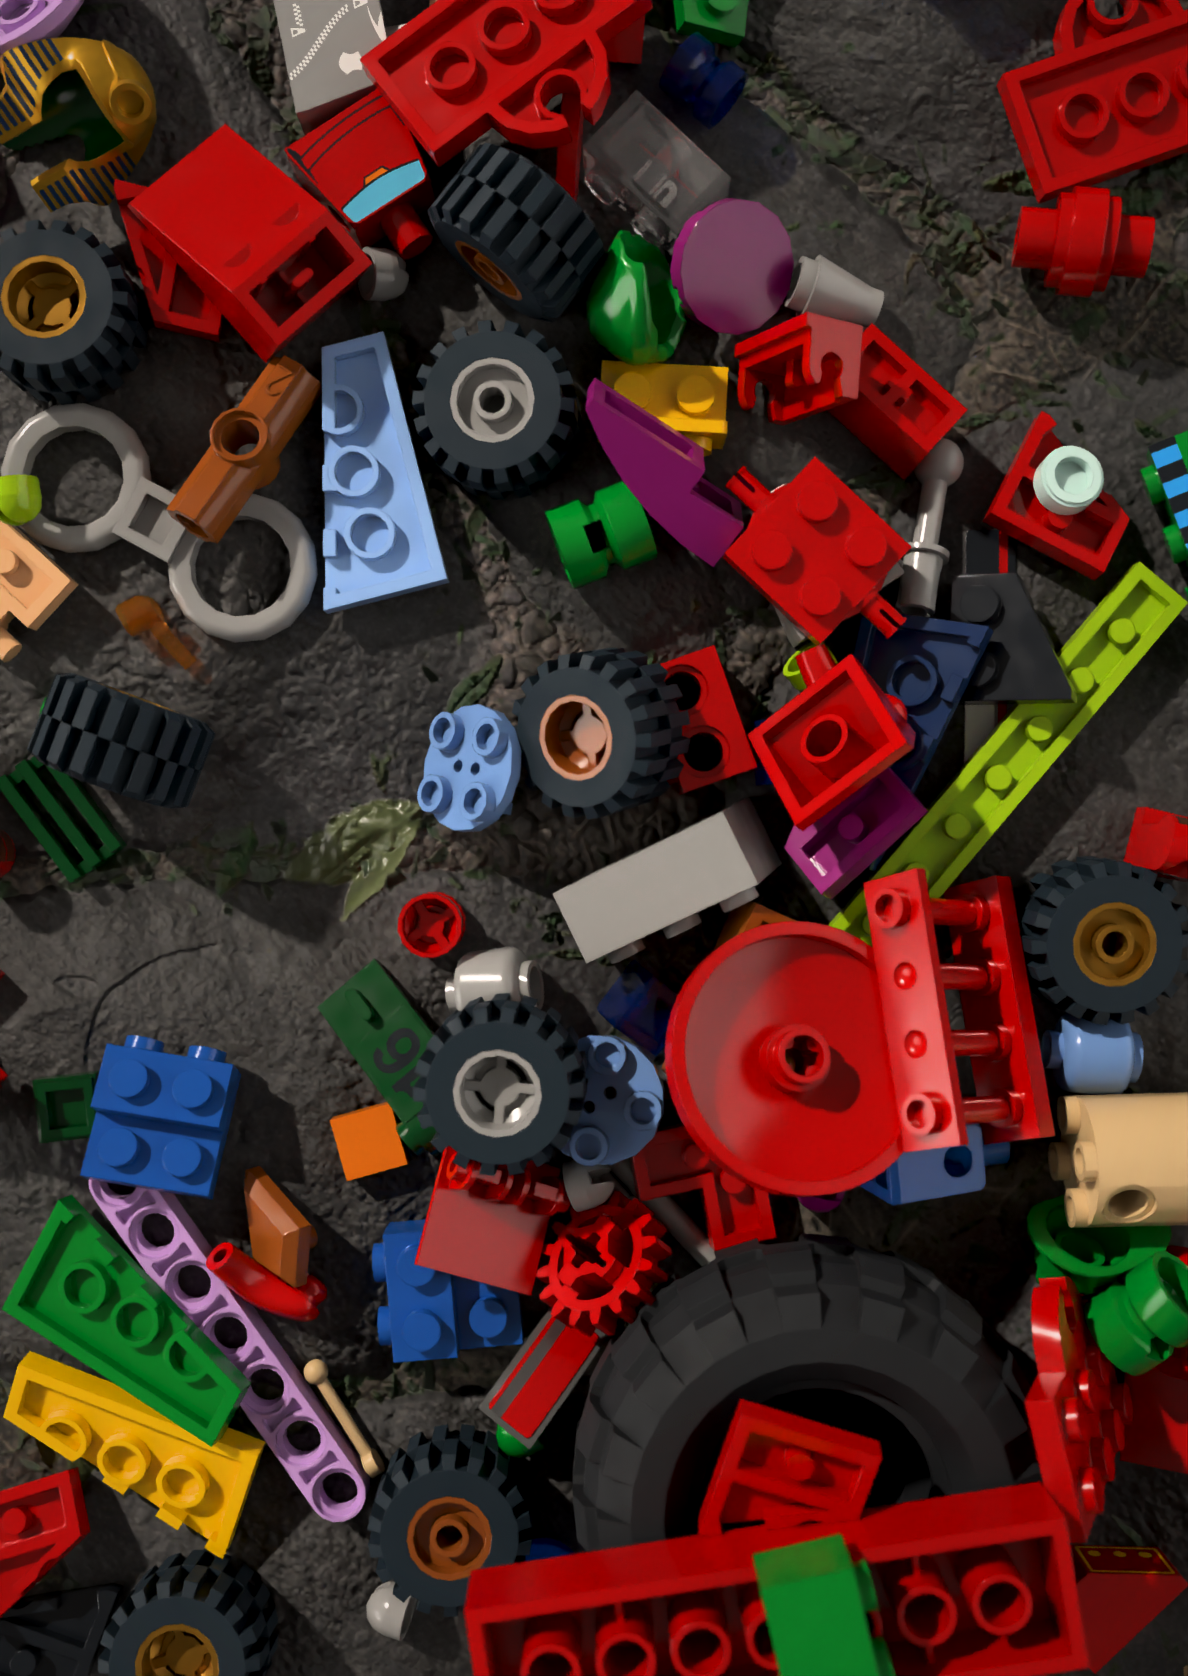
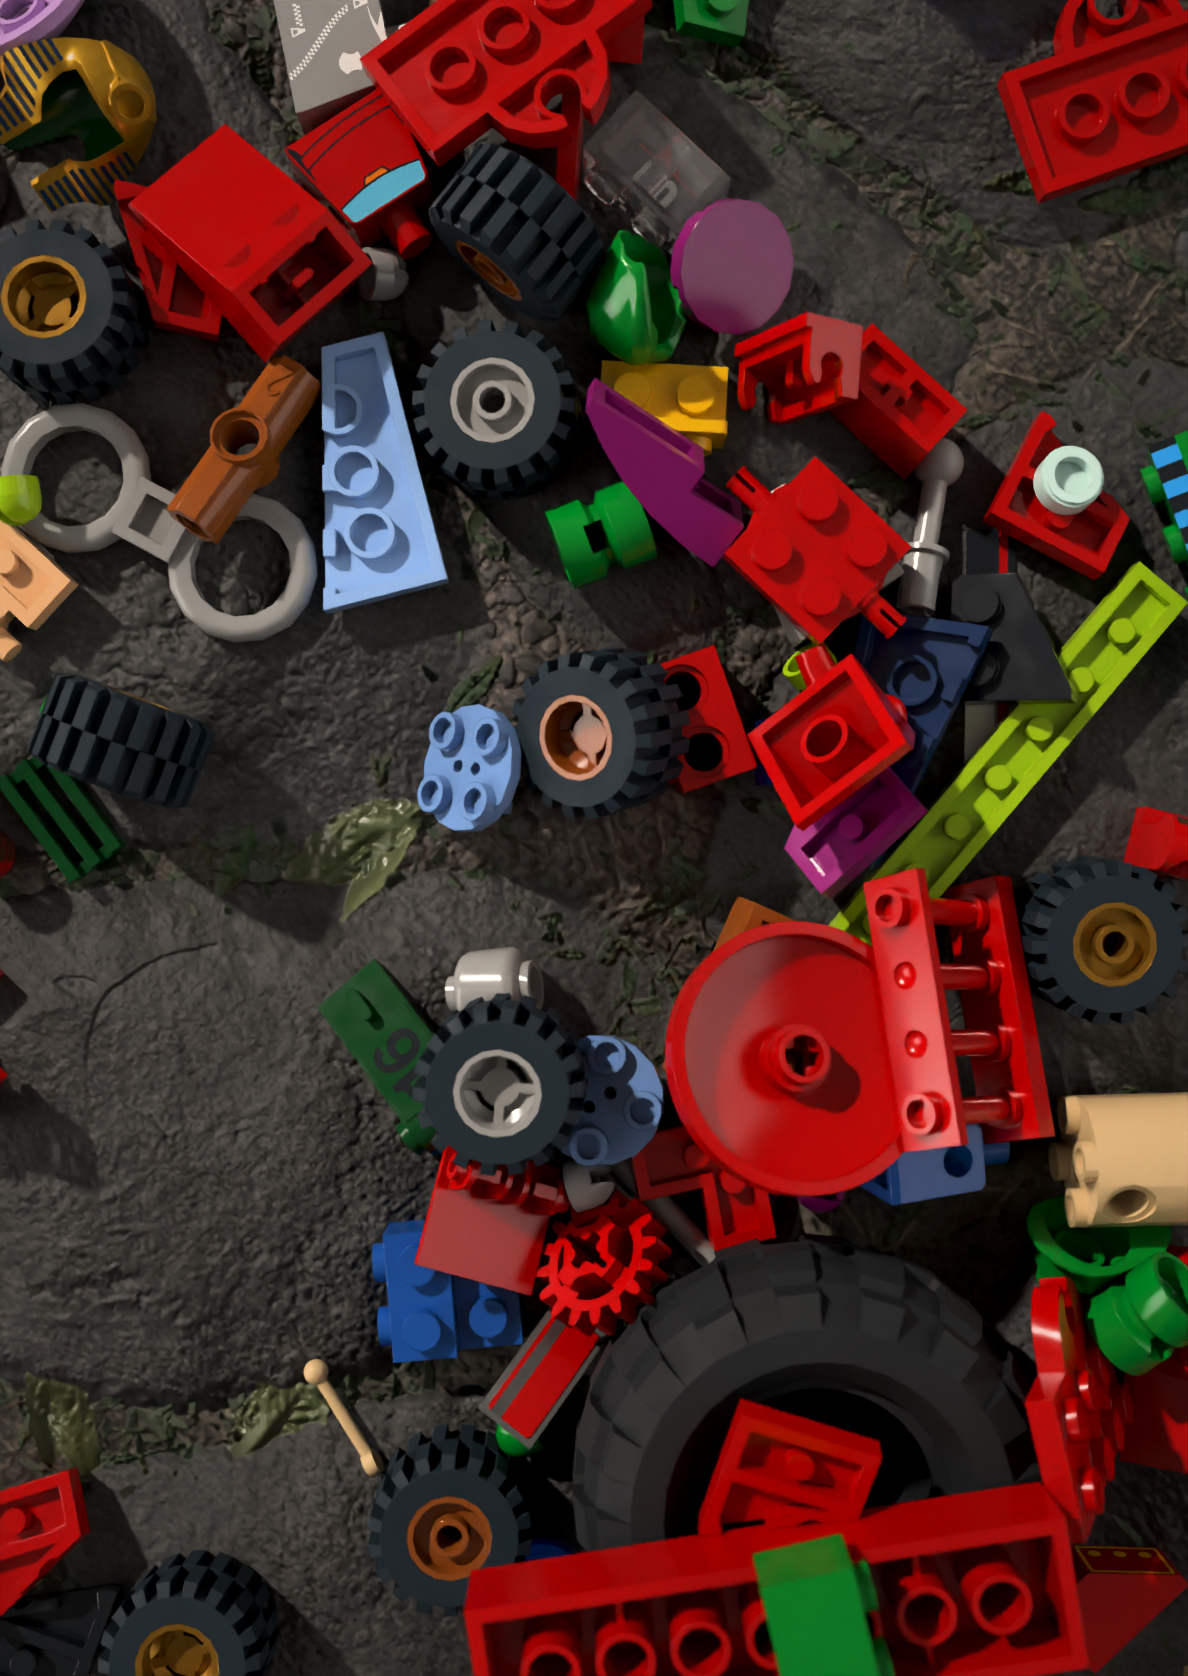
green wing [2,1195,251,1447] -> none
yellow wing [3,1351,266,1560] -> none
dark green tile [32,1071,99,1143] -> none
blue plate [80,1035,241,1200] -> none
lavender beam [89,1179,370,1522] -> none
clear orange hand [115,596,197,671] -> none
red arm [206,1242,327,1322] -> none
dark orange piece [244,1166,318,1288] -> none
orange tile [330,1102,410,1181] -> none
light grey hinge [366,1581,417,1641] -> none
red wheel [398,892,467,958] -> none
light grey wedge [552,796,782,964] -> none
clear blue slope [597,961,678,1056] -> none
clear blue wheel [659,32,749,129] -> none
light grey cone [784,254,884,328] -> none
red piece [1011,186,1155,298] -> none
medium blue head [1041,1012,1144,1095] -> none

